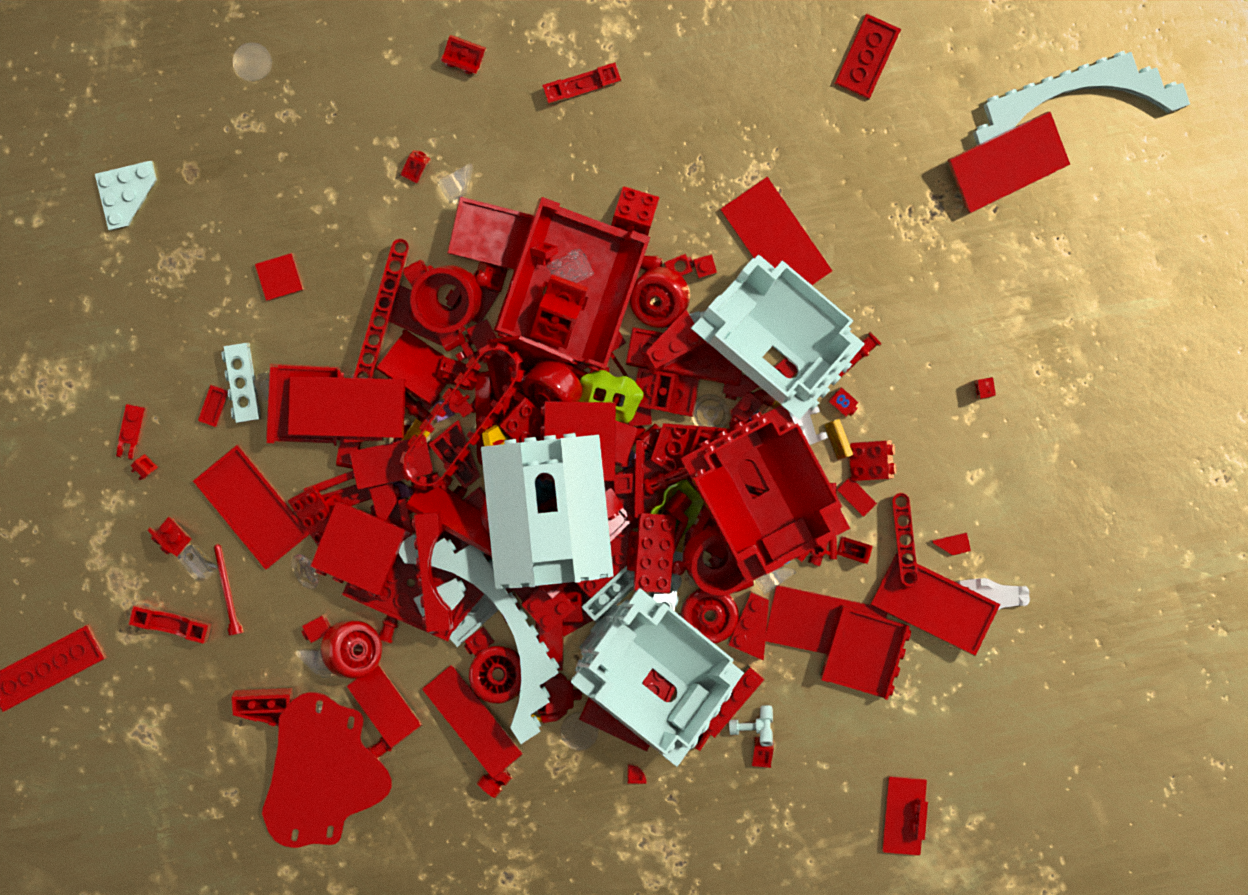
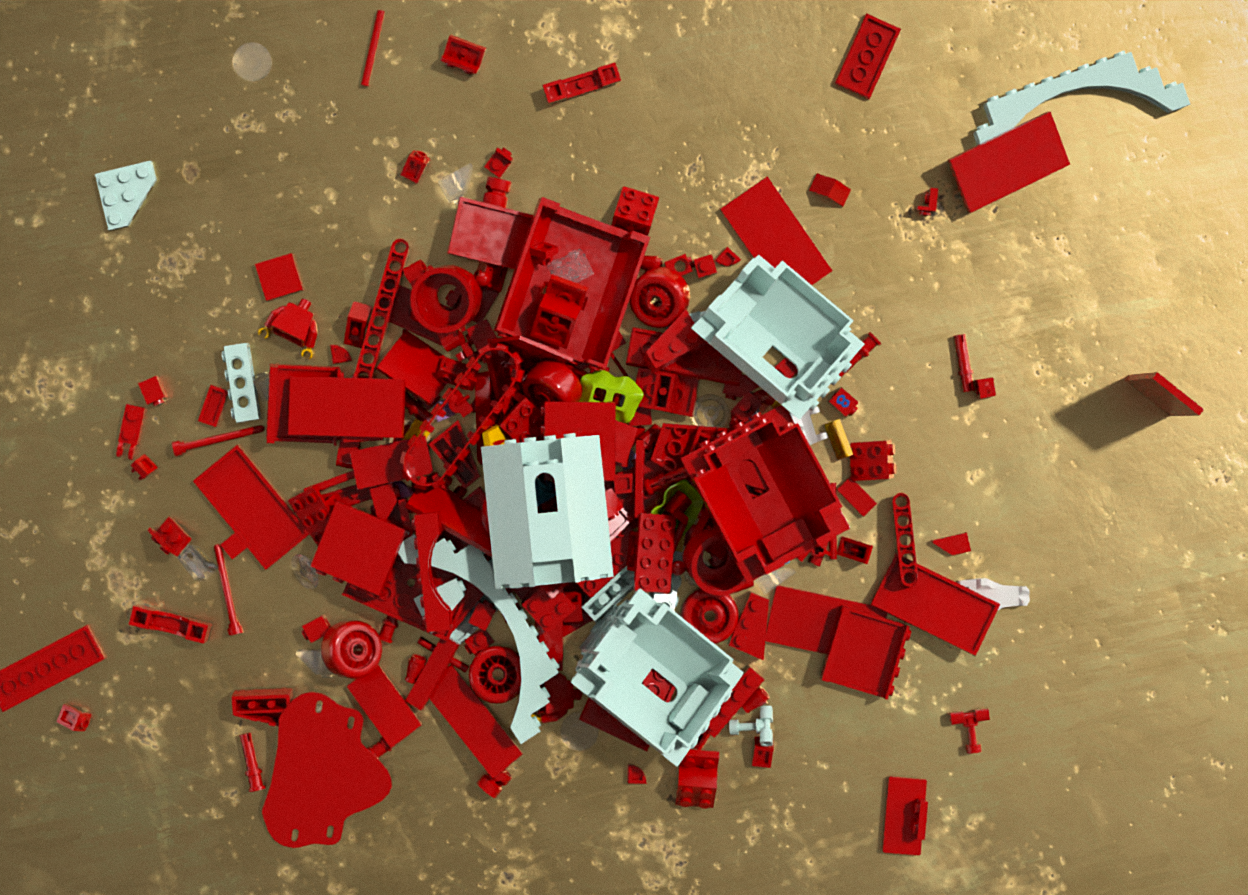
none -> red bracket [56,704,92,732]
none -> red brick [138,376,168,407]
none -> red piece [172,425,264,457]
none -> red tile [220,533,247,560]
none -> red pin [239,732,266,792]
none -> red torso [258,299,318,359]
none -> red tile [330,345,352,364]
none -> red slope [343,301,372,349]
none -> red bar [361,10,385,87]
none -> red tile [405,638,460,711]
none -> red cone [405,654,426,684]
none -> red bar [417,637,469,673]
none -> red brick [468,599,496,631]
none -> red wheel [482,177,512,208]
none -> red bracket [484,147,514,179]
none -> red bracket [675,749,719,809]
none -> red tile [714,247,741,266]
none -> red cone [742,686,770,713]
none -> red slope [809,173,852,207]
none -> red bracket [915,188,938,216]
none -> red bar [949,708,990,754]
none -> red pin [953,334,975,392]
none -> red tile [1125,372,1204,416]

